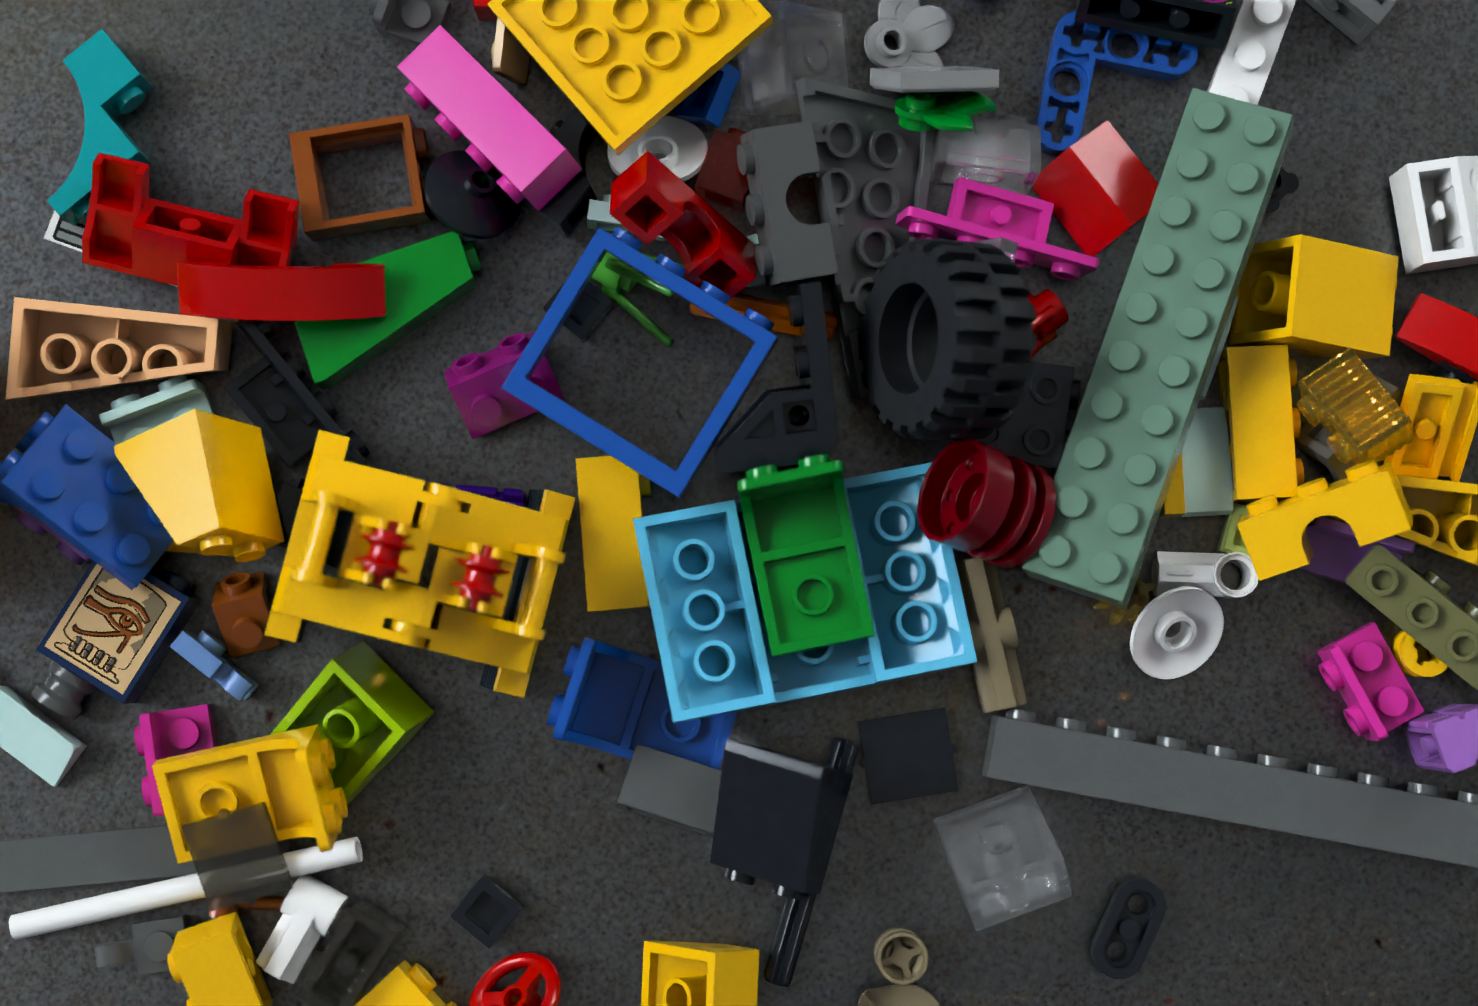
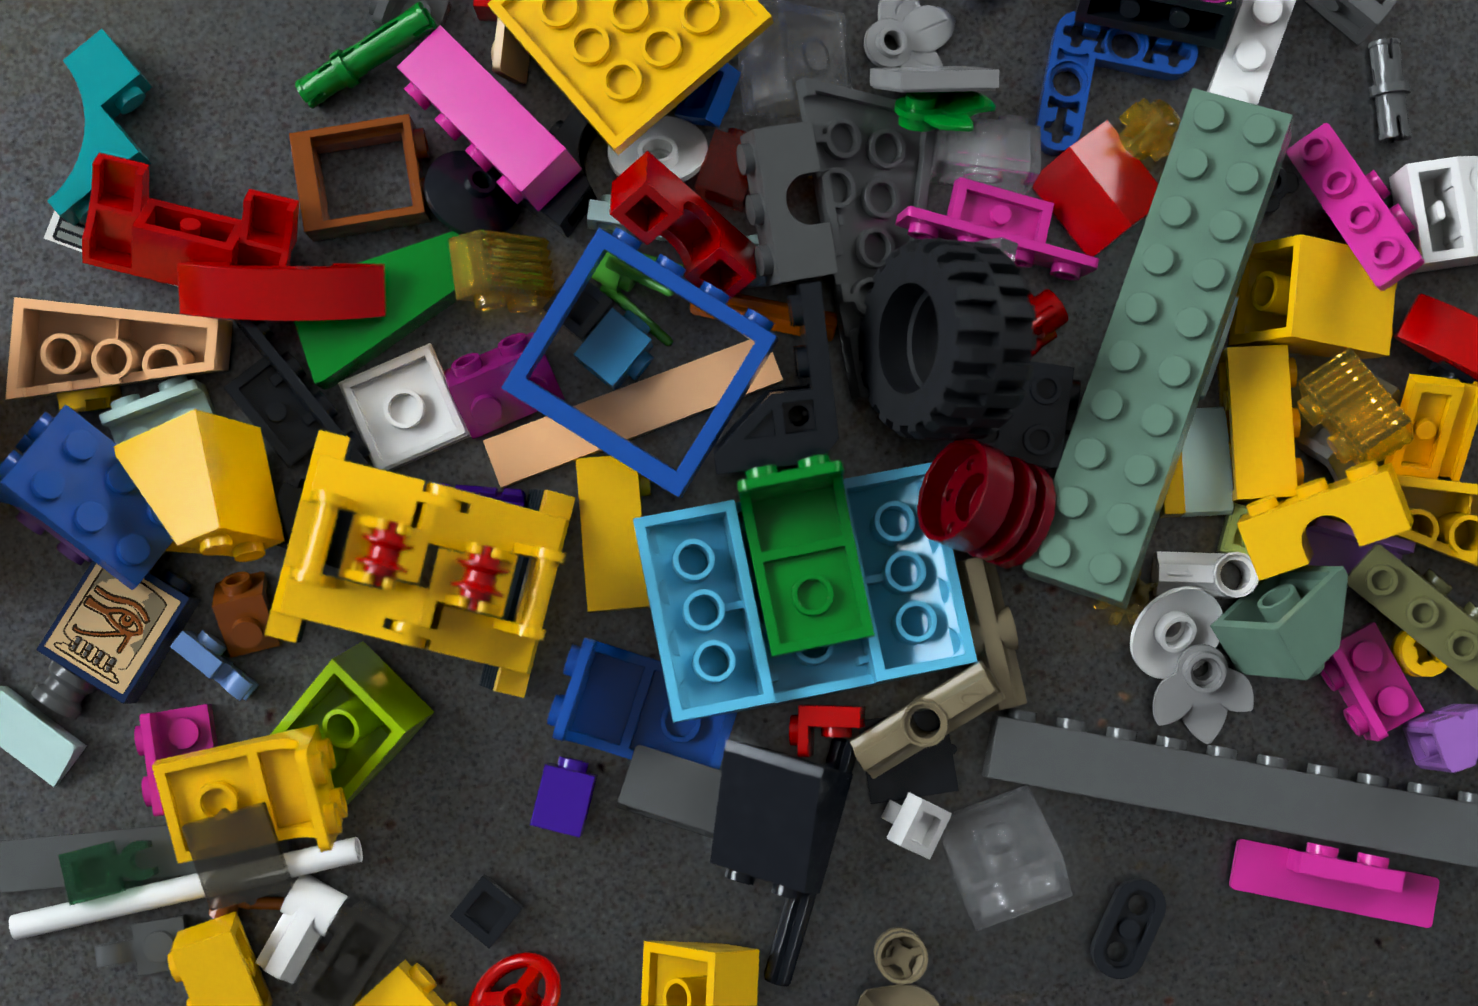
none -> yellow tile [57,386,122,413]
none -> clear green plate [58,839,159,905]
none -> green pin [295,1,437,109]
none -> white tile [338,343,471,472]
none -> clear yellow brick [448,229,556,313]
none -> light nougat tile [483,339,783,489]
none -> dark purple brick [530,756,598,838]
none -> dark azure brick [573,308,654,391]
none -> red bracket [789,704,865,757]
none -> dark tan piece [850,660,1005,779]
none -> white tile [881,792,952,860]
none -> clear yellow gear [1119,98,1181,162]
none -> light grey plate [1152,644,1254,745]
none -> sand green slope [1210,565,1348,680]
none -> dark pink bracket [1229,839,1440,928]
none -> dark pink bracket [1286,123,1424,291]
none -> dark grey pin [1367,38,1412,143]

